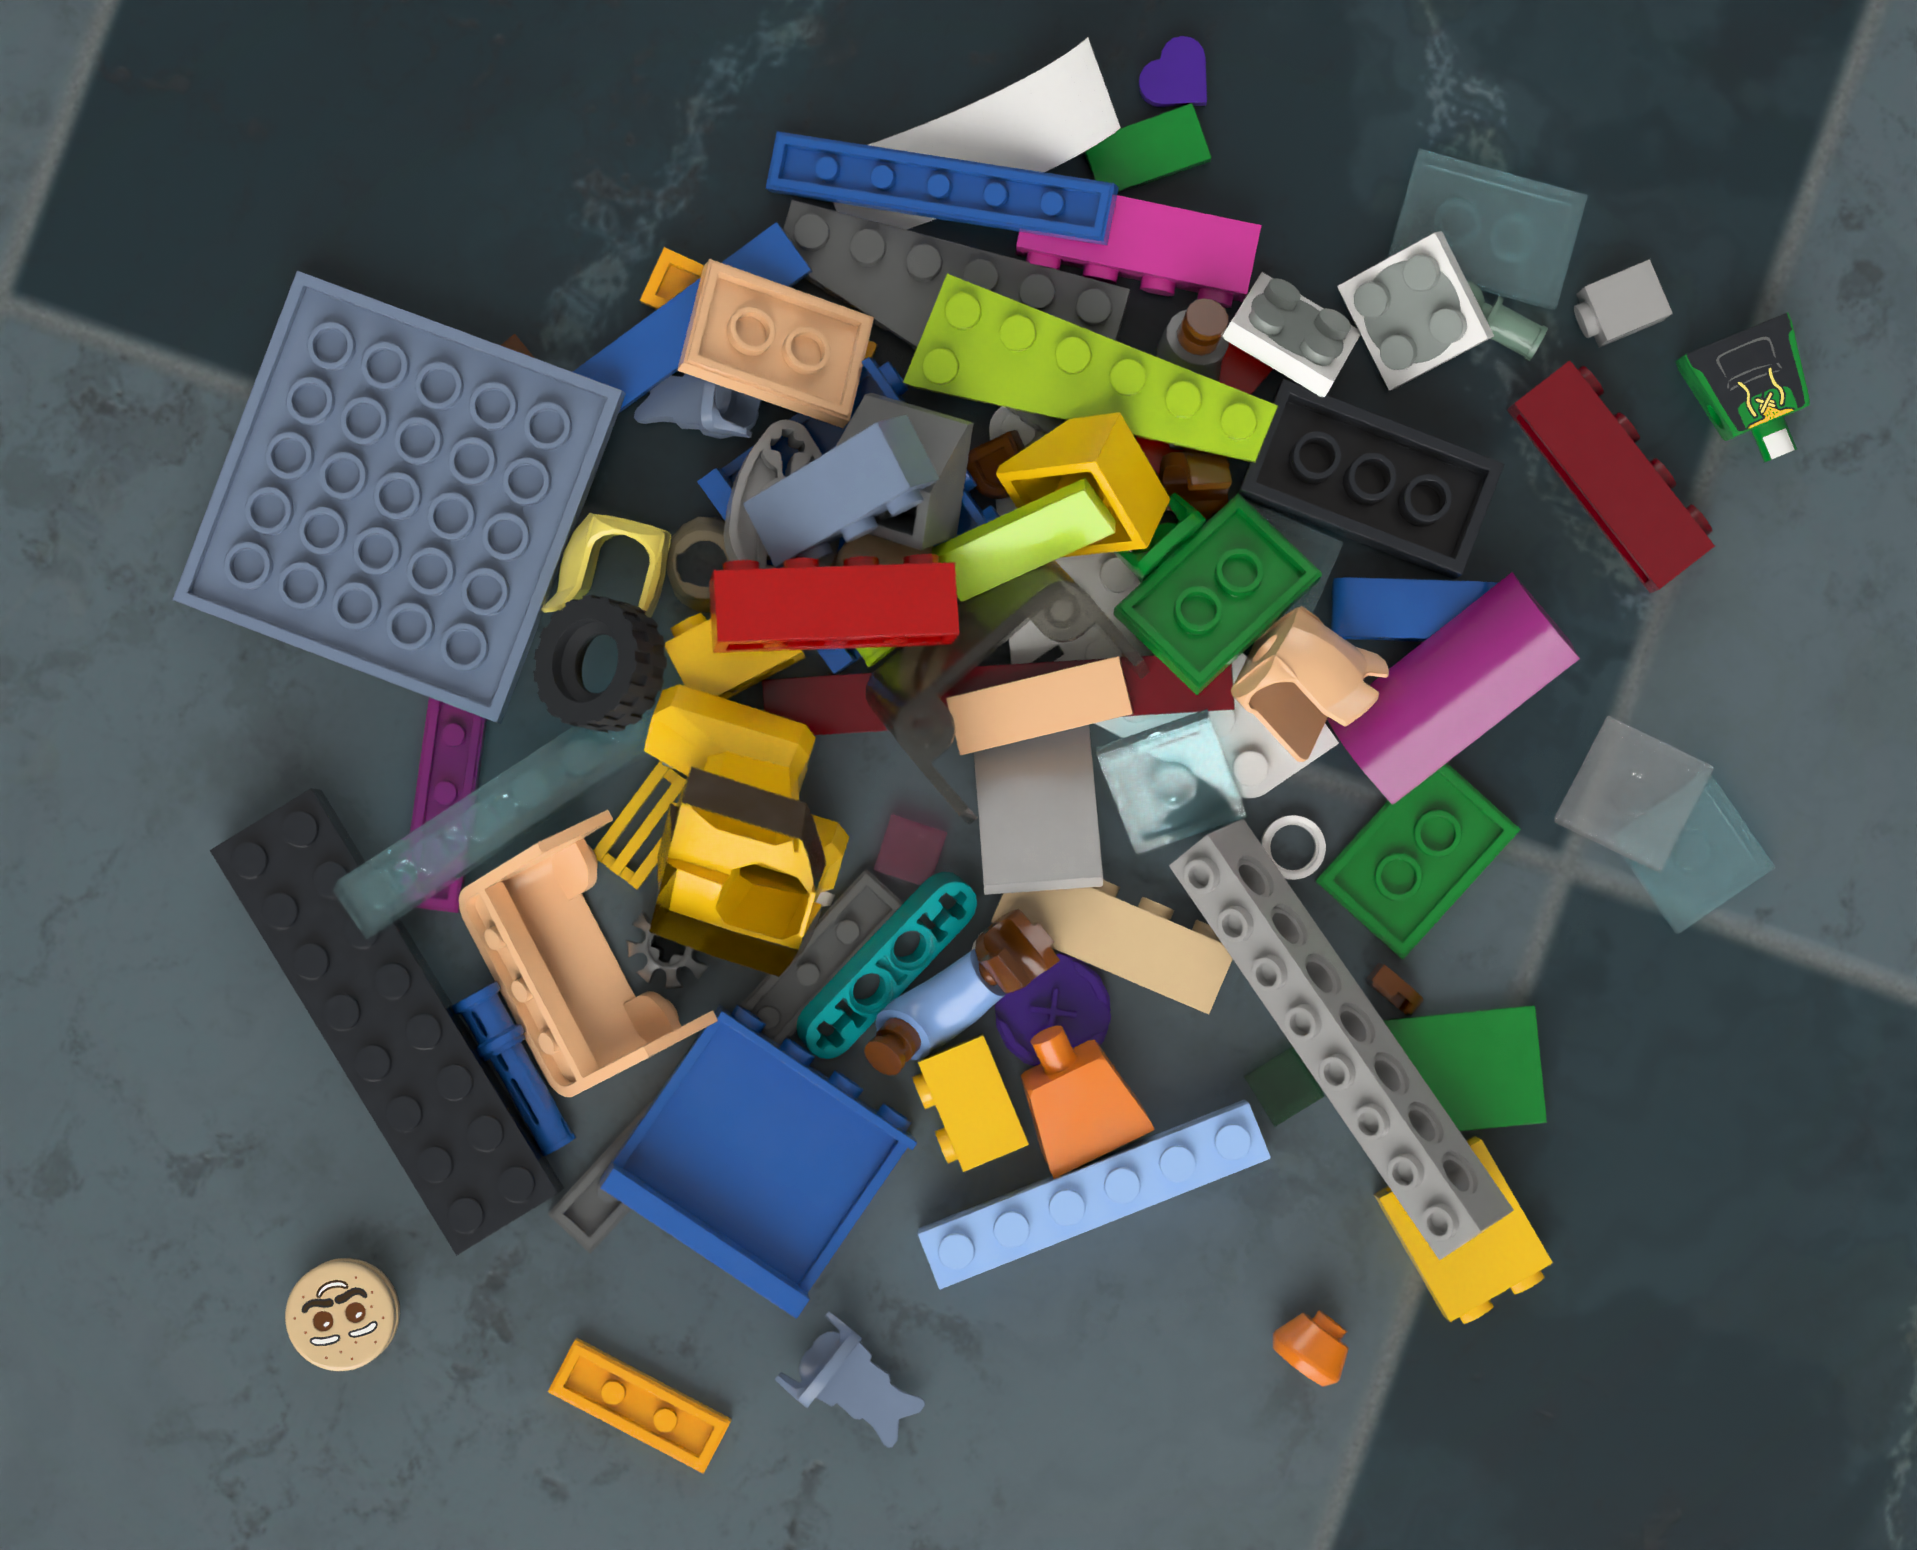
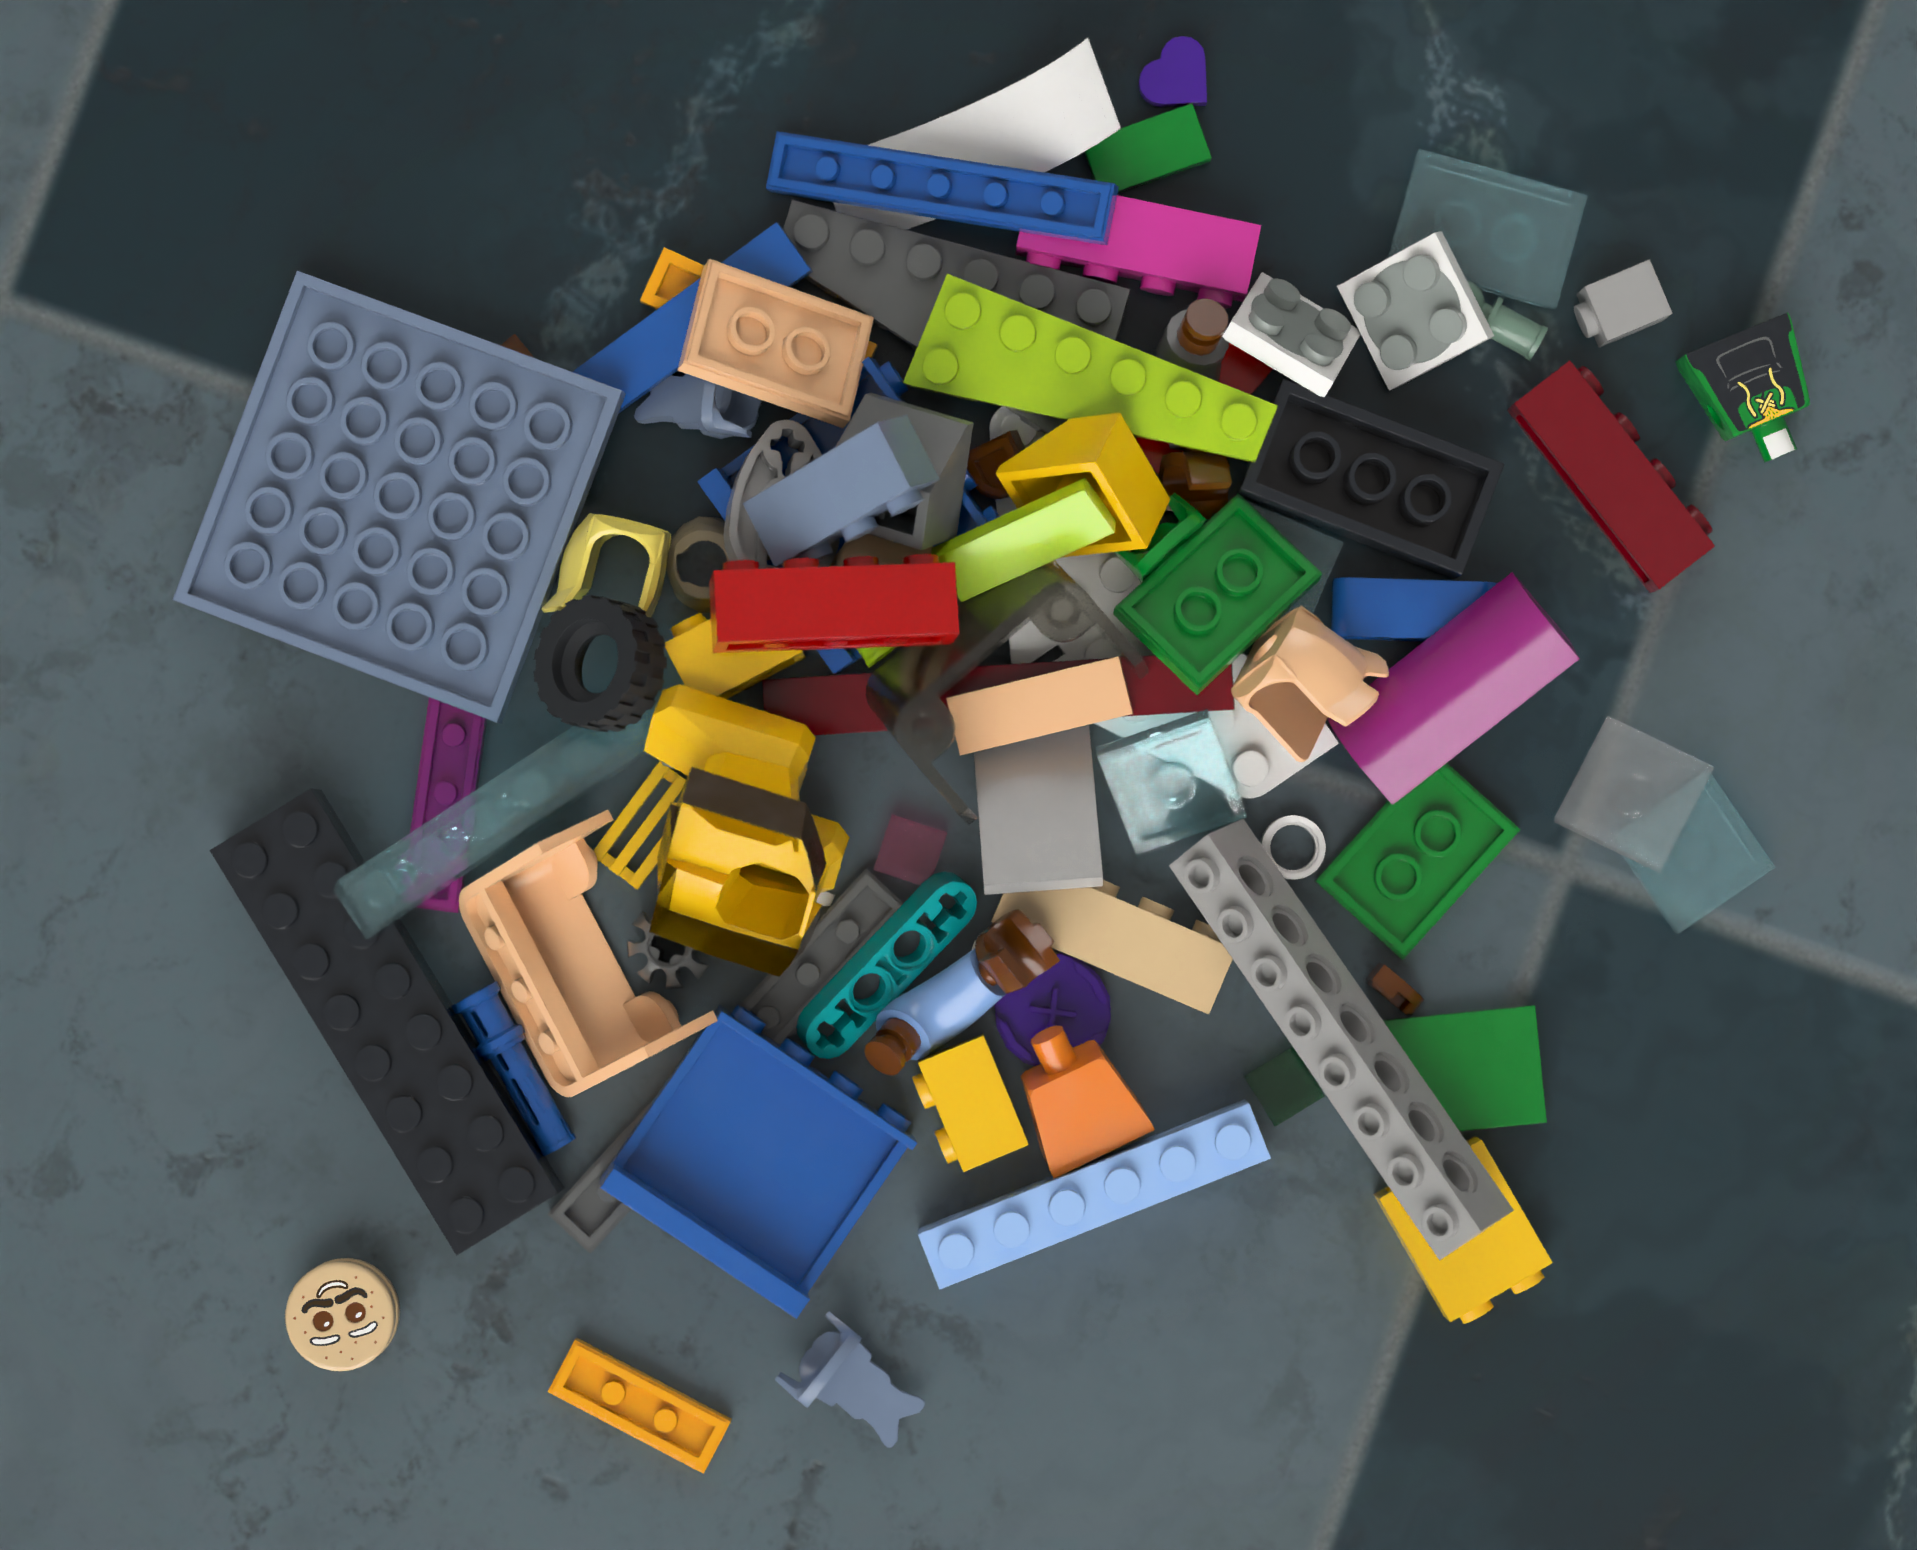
orange cone [1273,1310,1349,1387] -> none

